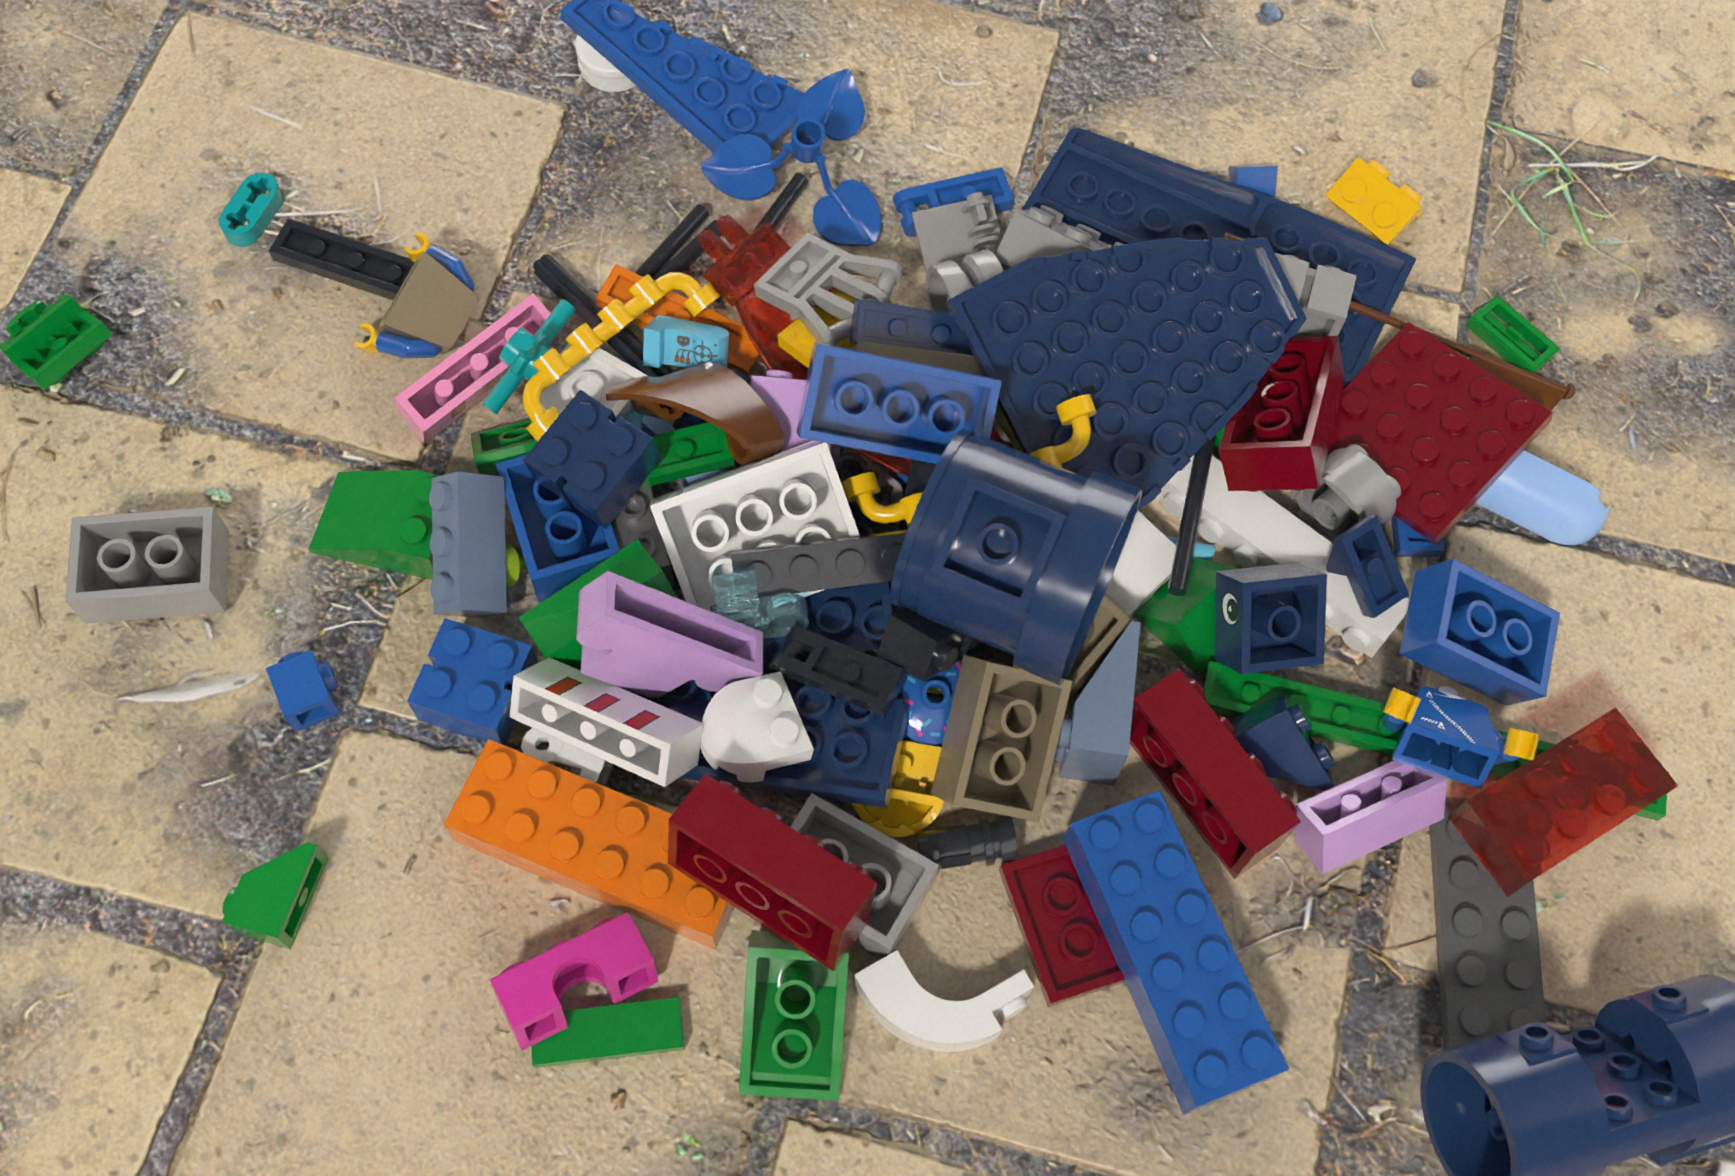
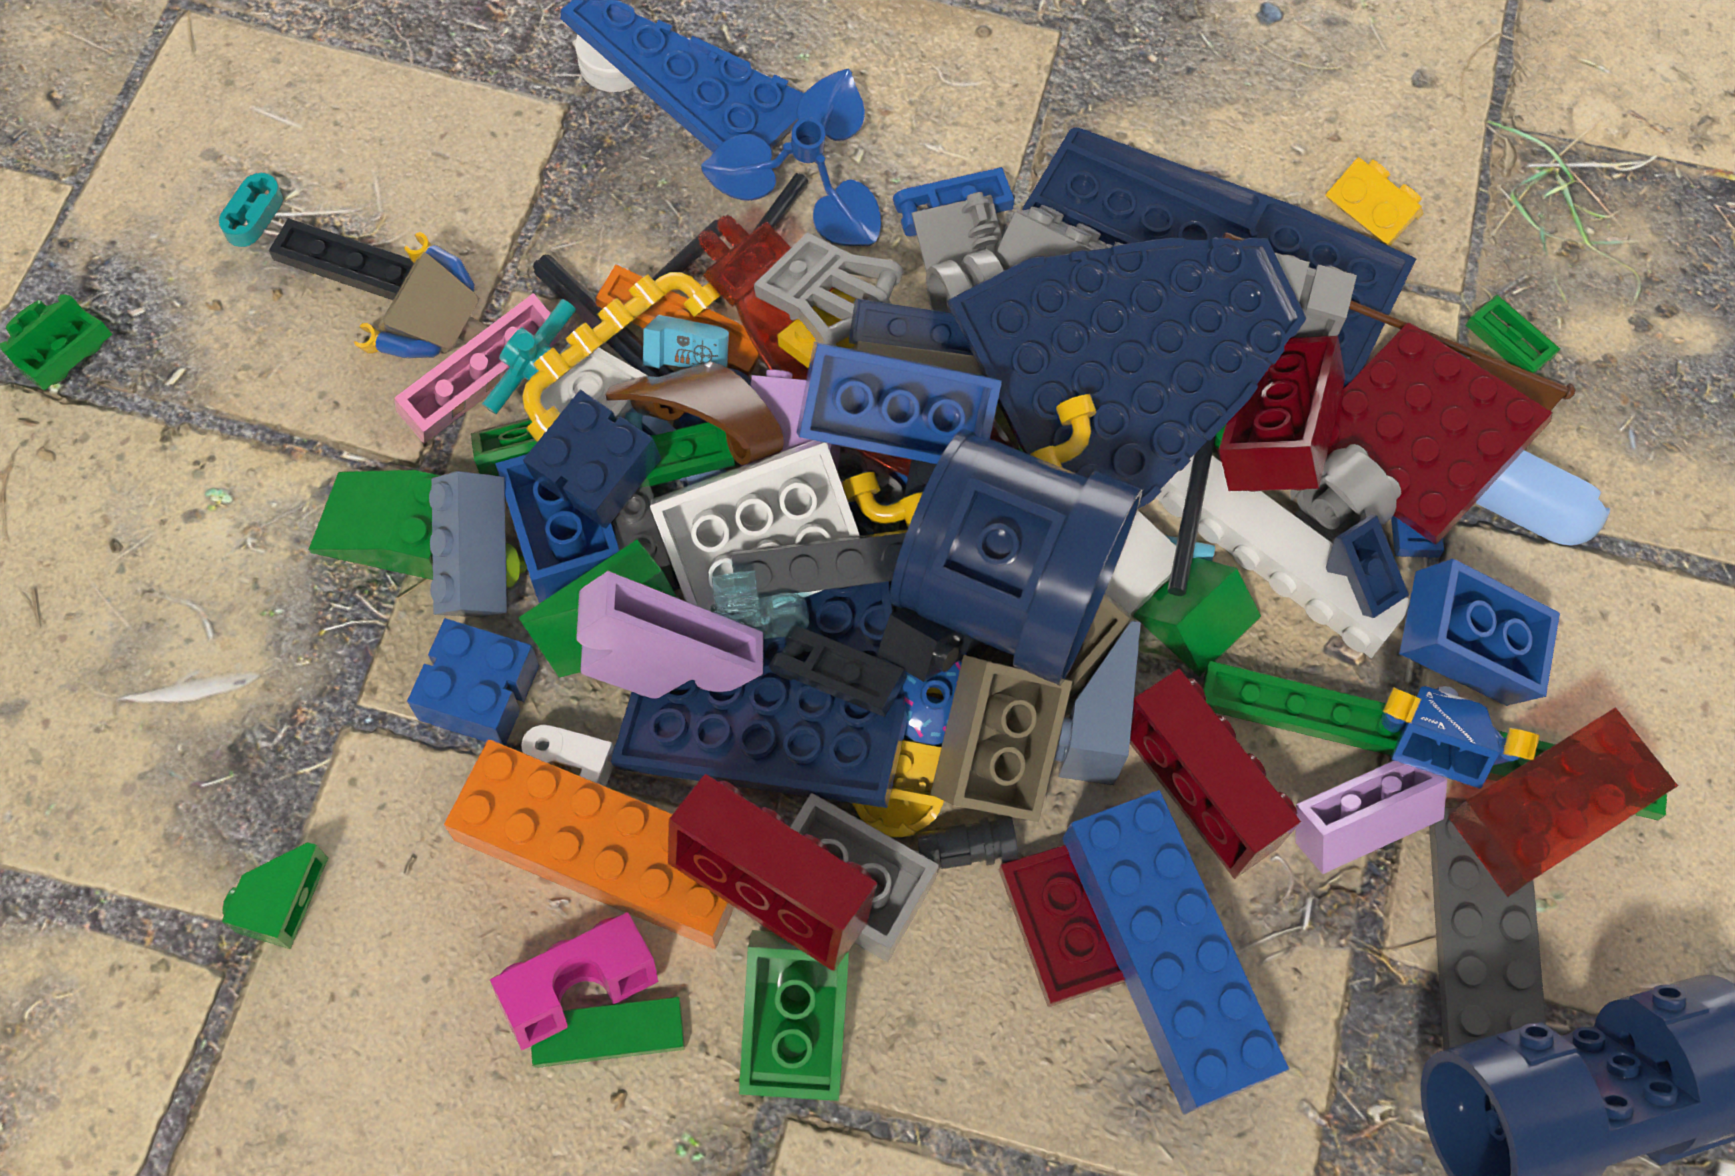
light grey brick [65,506,229,624] -> none
blue brick [266,650,341,732] -> none
white brick [510,657,704,787] -> none
black bar [634,204,709,278] -> none
white slope [700,671,814,782] -> none
white arch [853,950,1034,1052] -> none
dark blue brick [1214,563,1327,674] -> none
blue slope [1228,164,1278,198] -> none
dark blue slope [1234,692,1336,790] -> none

